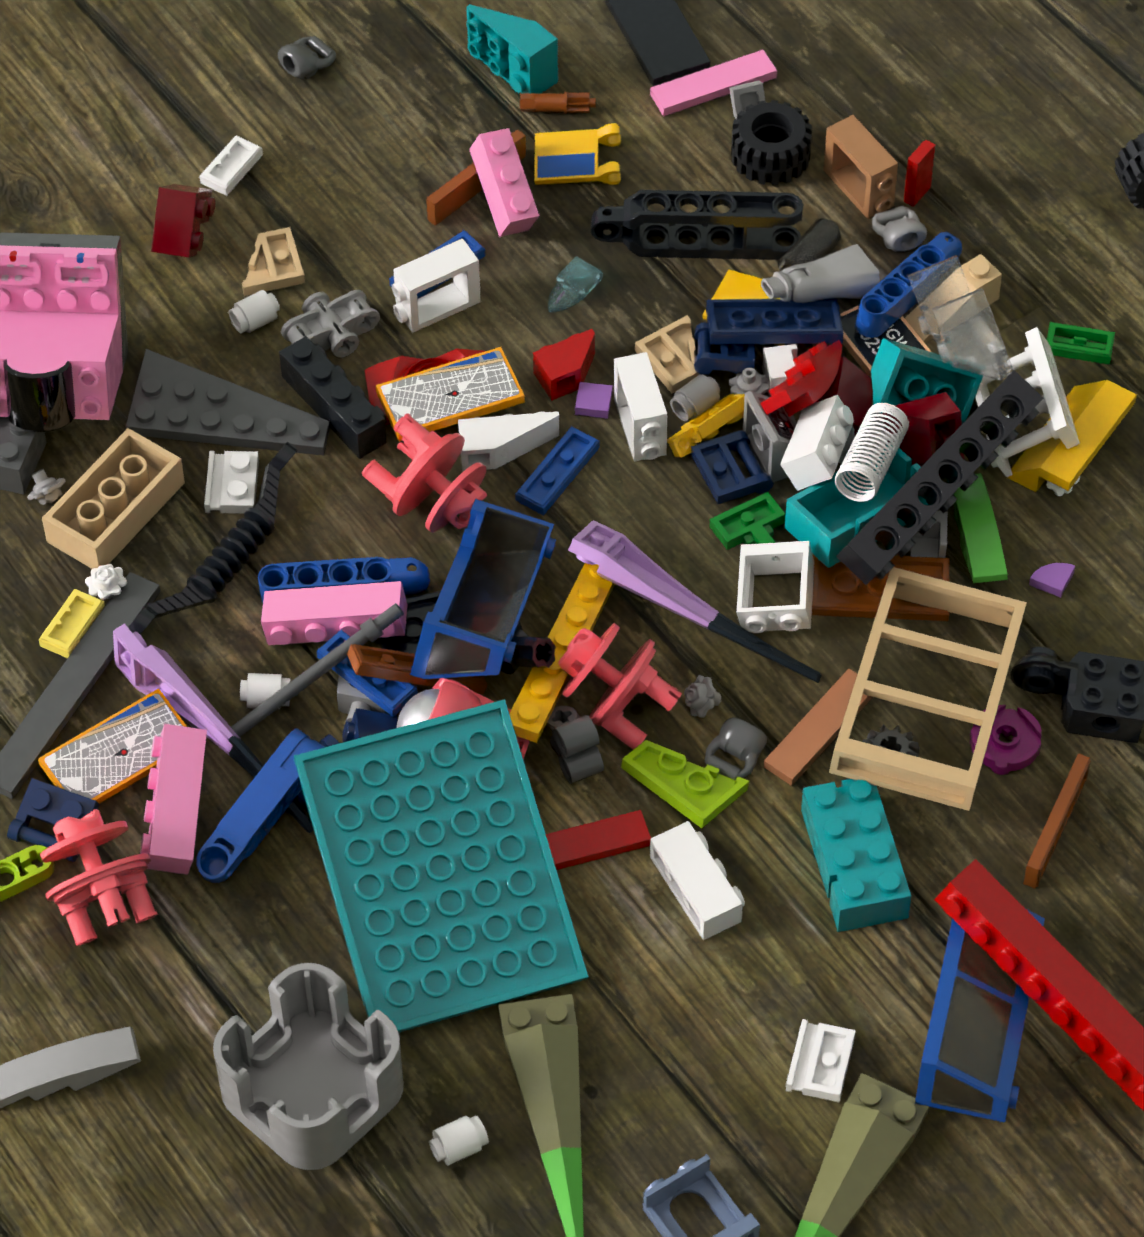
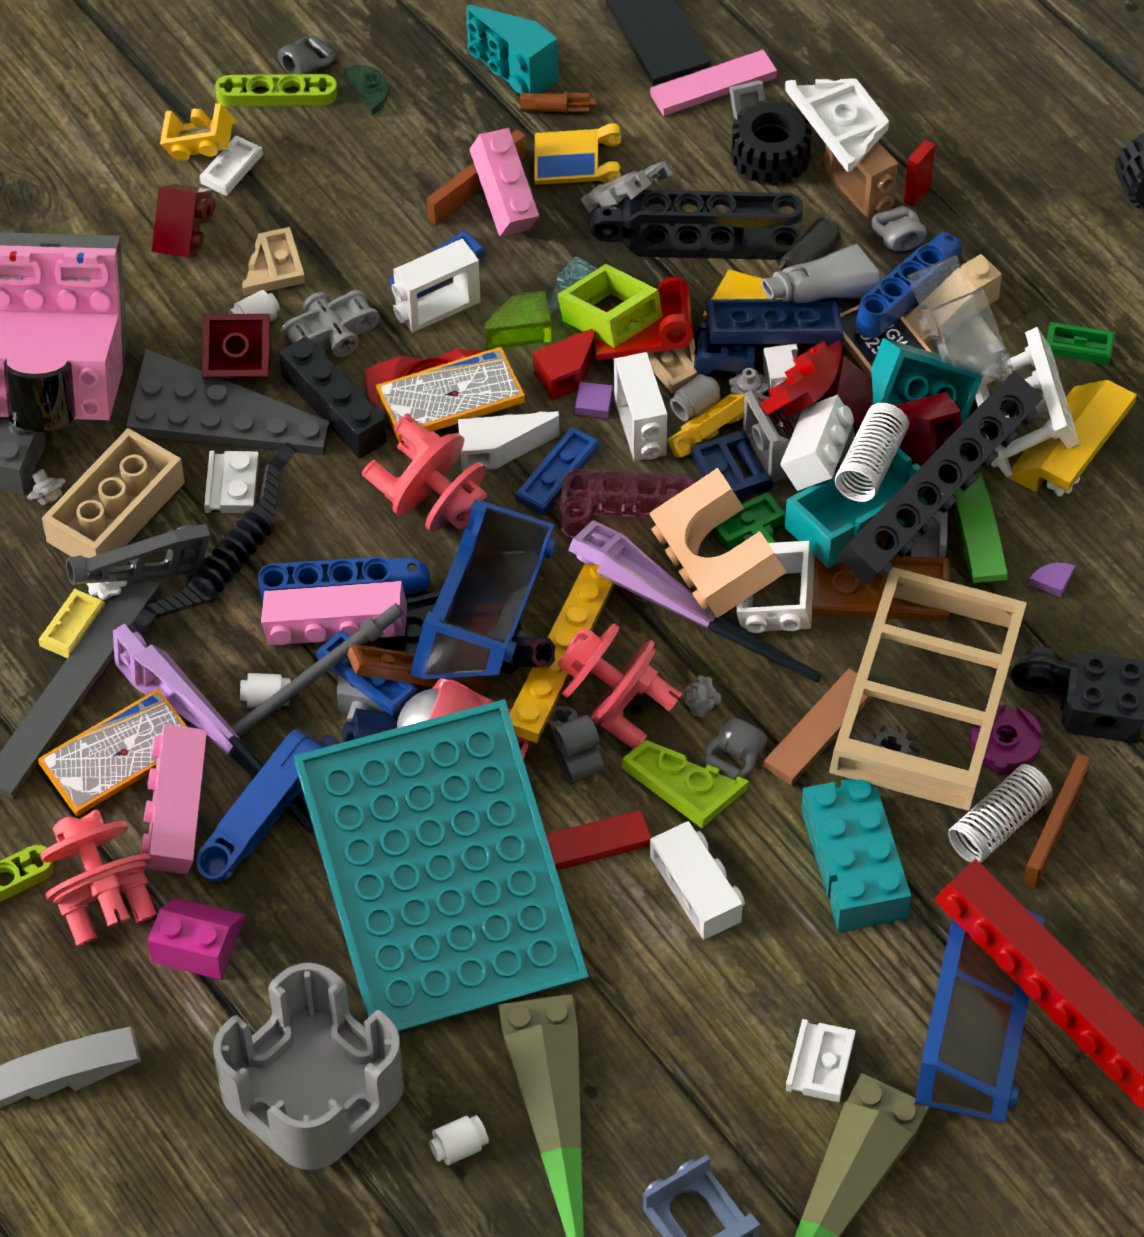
dark blue plate [7,778,100,862] -> none
none -> dark grey plate [66,524,210,585]
none -> dark pink slope [147,898,245,980]
none -> yellow window [160,103,238,161]
none -> dark red slope [202,314,272,379]
none -> lime beam [215,74,338,106]
none -> clear green plate [344,65,389,115]
none -> clear neon green slope [484,291,551,350]
none -> lime window [557,264,663,348]
none -> clear pink beam [560,469,695,540]
none -> light grey piece [580,161,673,213]
none -> red door [595,277,693,360]
none -> light nougat arch [649,468,787,618]
none -> white wing [785,79,889,172]
none -> white piece [948,764,1053,864]

